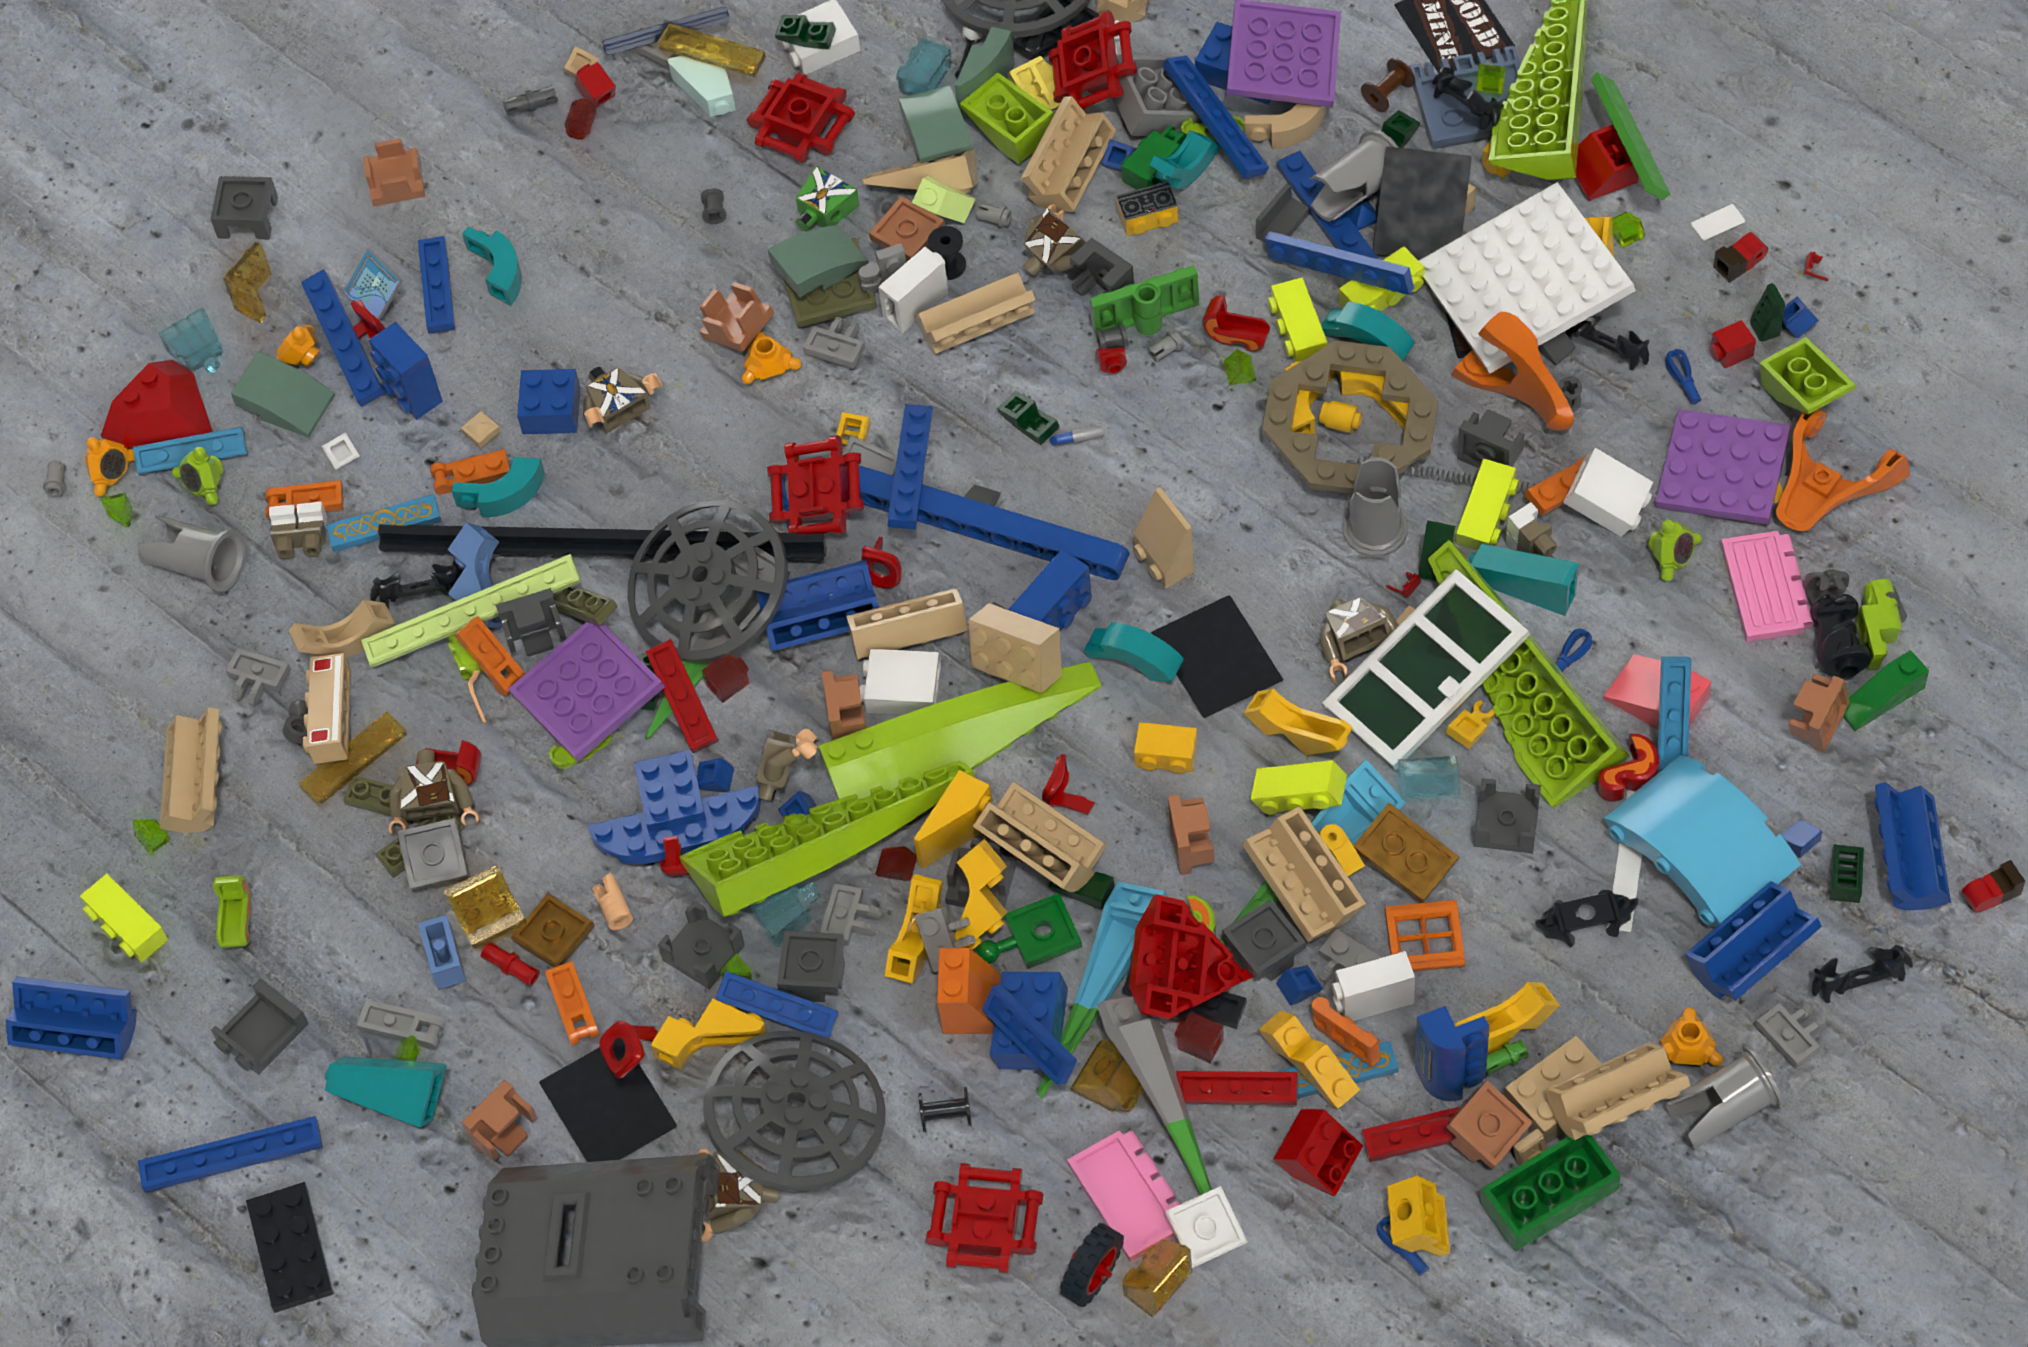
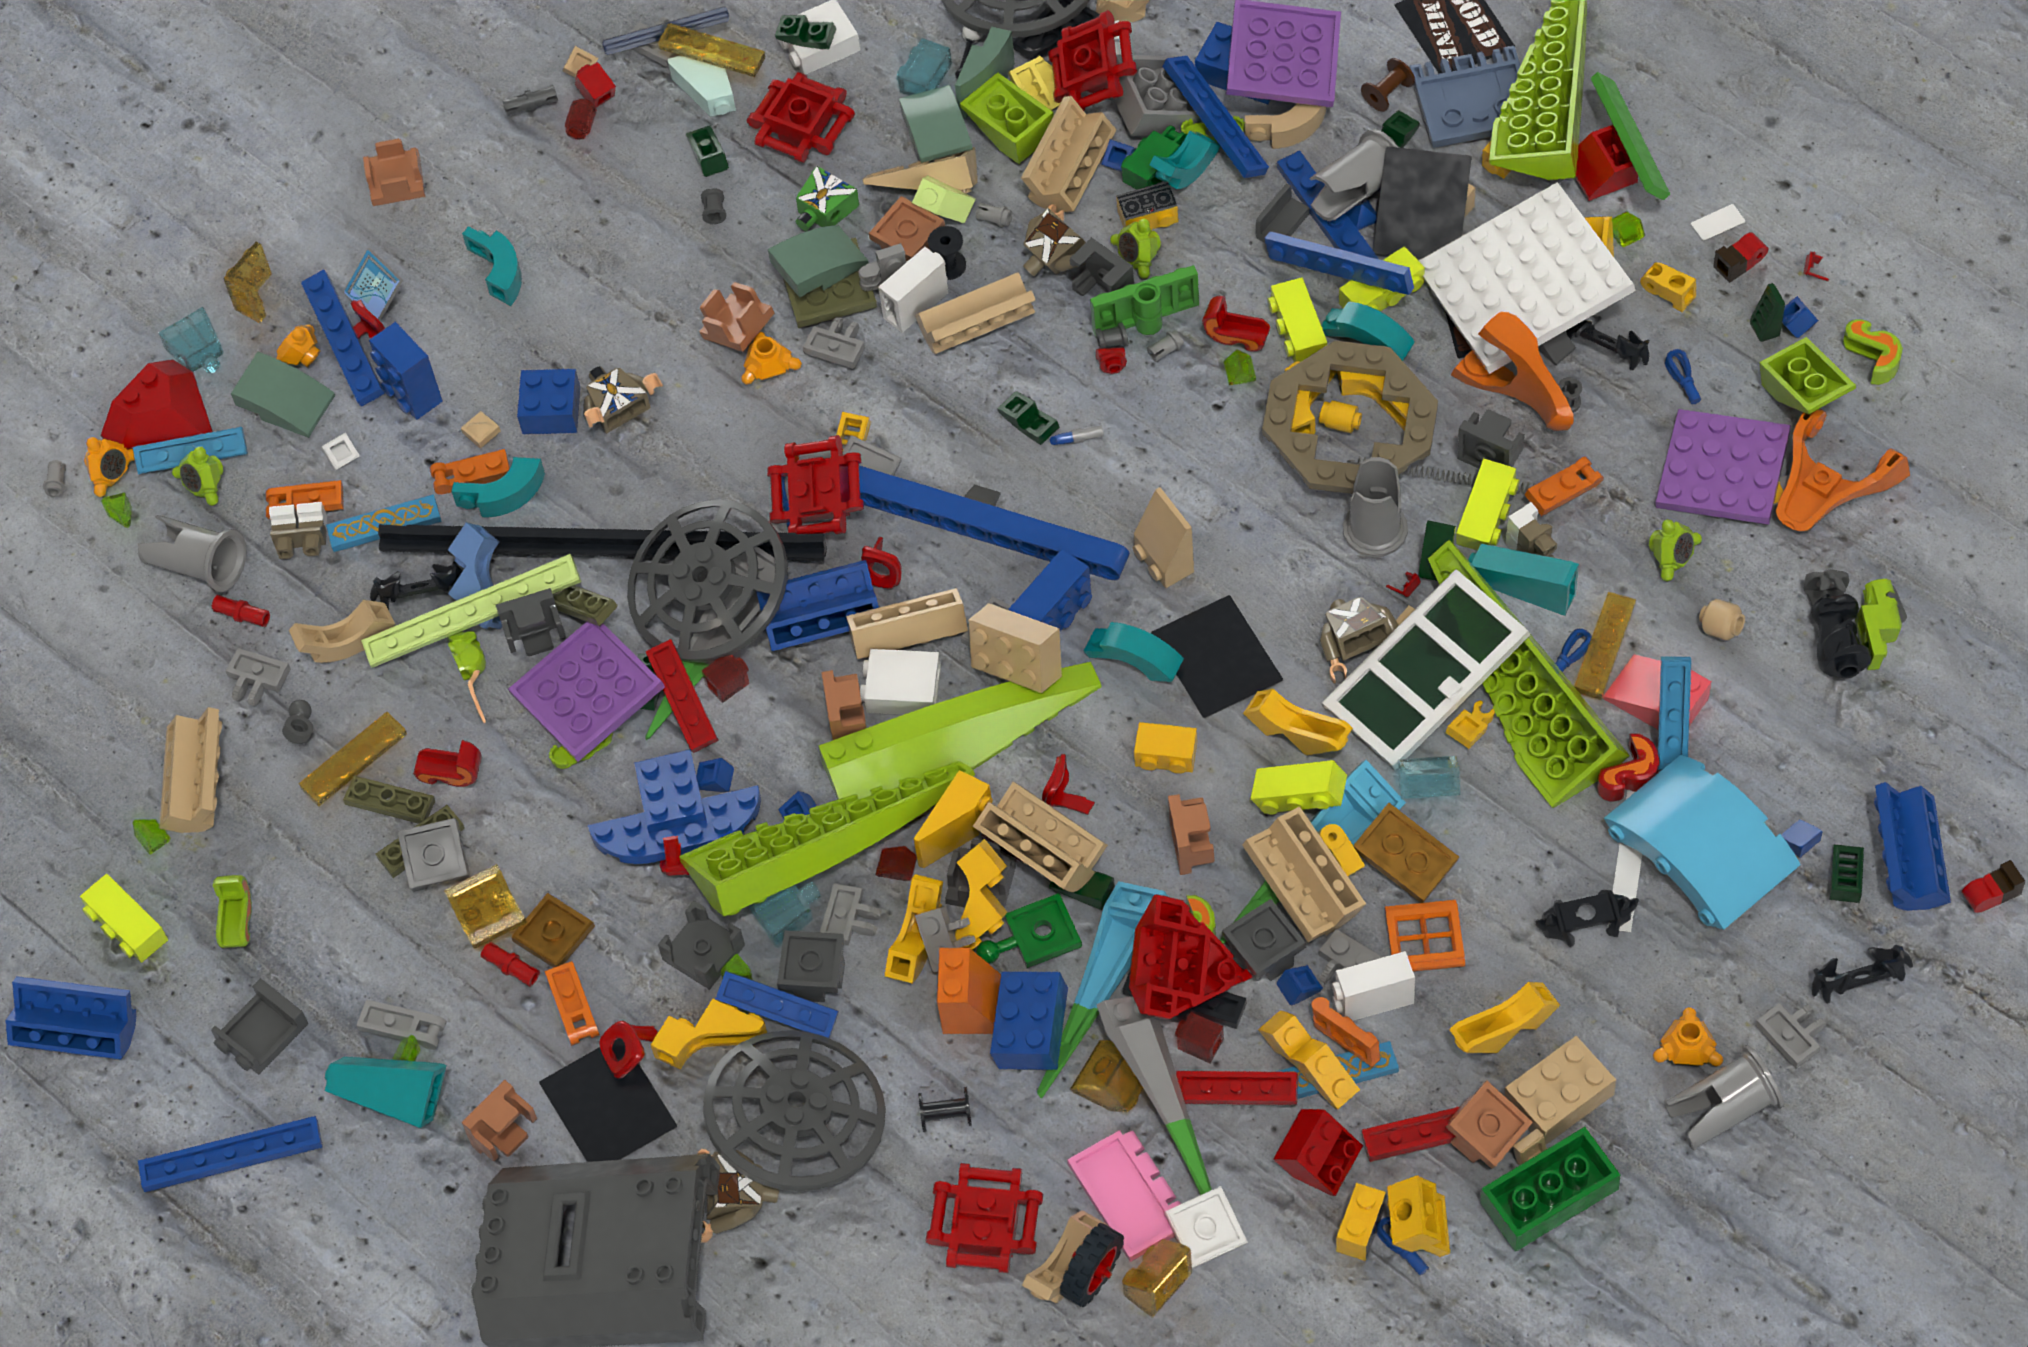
dark grey panel [210,176,278,240] -> none
black plate [246,1182,334,1313] -> none
tan brick [303,653,351,764] -> none
dark tan torso [388,749,479,834] -> none
blue plate [418,236,455,333] -> none
medium blue brick [418,915,466,990] -> none
orange plate [454,616,525,696] -> none
light nougat hinge [592,872,633,930] -> none
dark tan torso [756,729,817,801] -> none
blue plate [888,404,933,530] -> none
blue plate [982,984,1077,1086] -> none
blue brick [1415,1006,1489,1101] -> none
black piece [1432,67,1505,131] -> none
dark grey panel [1474,778,1541,854] -> none
clear neon green slope [1476,64,1506,94] -> none
bright green pin [1486,1039,1529,1076] -> none
tan brick [1546,1042,1690,1140] -> none
white brick [1563,448,1653,537] -> none
blue brick [1685,881,1822,1001] -> none
red brick [1709,320,1756,369] -> none
bright pink hinge [1721,531,1814,642] -> none
nougat panel [1788,674,1850,753] -> none
green slope [1843,650,1929,731] -> none
none -> red pin [212,595,270,627]
none -> dark green slope [686,126,729,177]
none -> tan arch [1022,1210,1108,1304]
none -> lime rock [1110,219,1161,279]
none -> yellow brick [1336,1183,1386,1261]
none -> clear yellow plate [1574,592,1636,700]
none -> yellow leg [1640,262,1696,312]
none -> tan head [1699,599,1745,640]
none -> lime animal [1843,319,1903,385]

